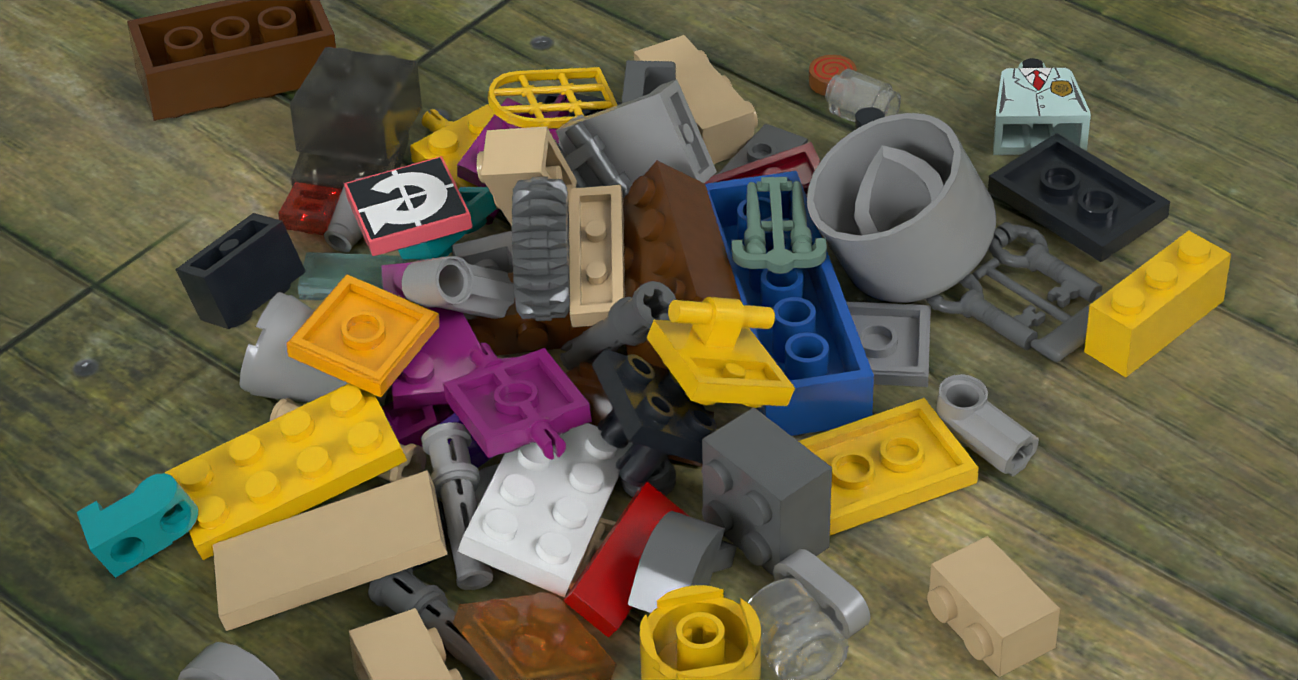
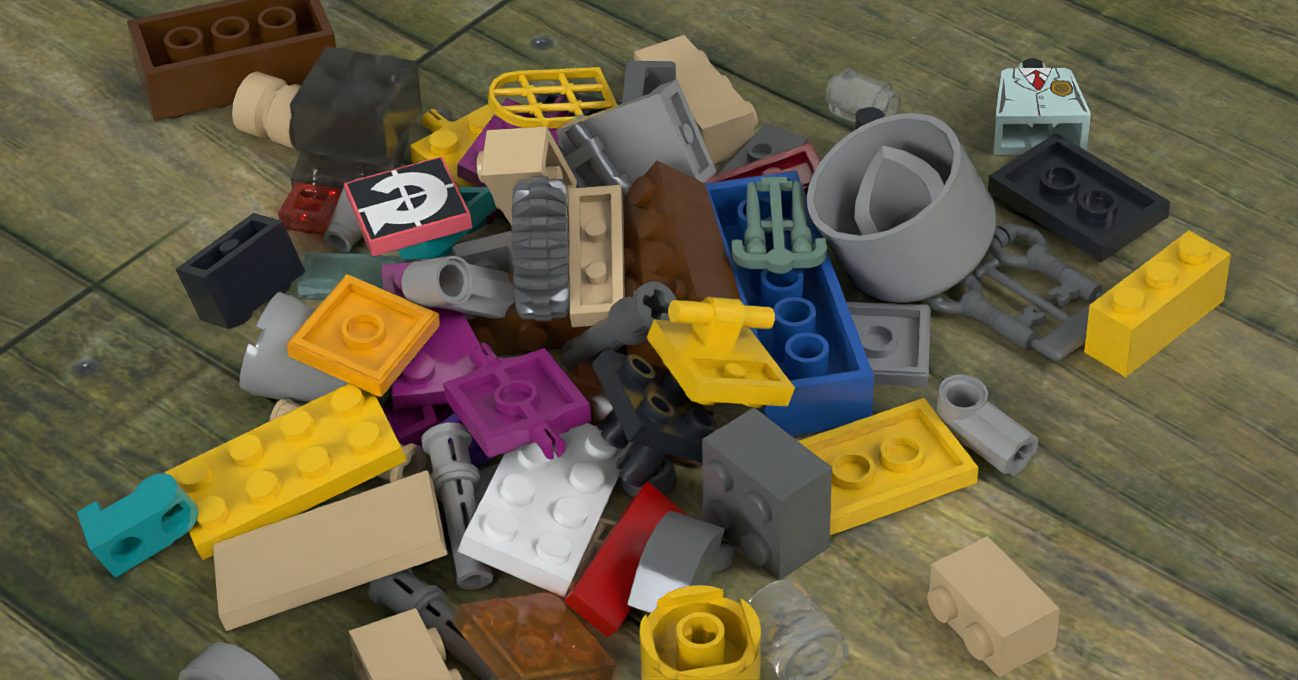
light grey beam [773,549,871,641] -> none
dark orange tile [809,55,857,97] -> none
none -> tan wheel [232,71,324,151]

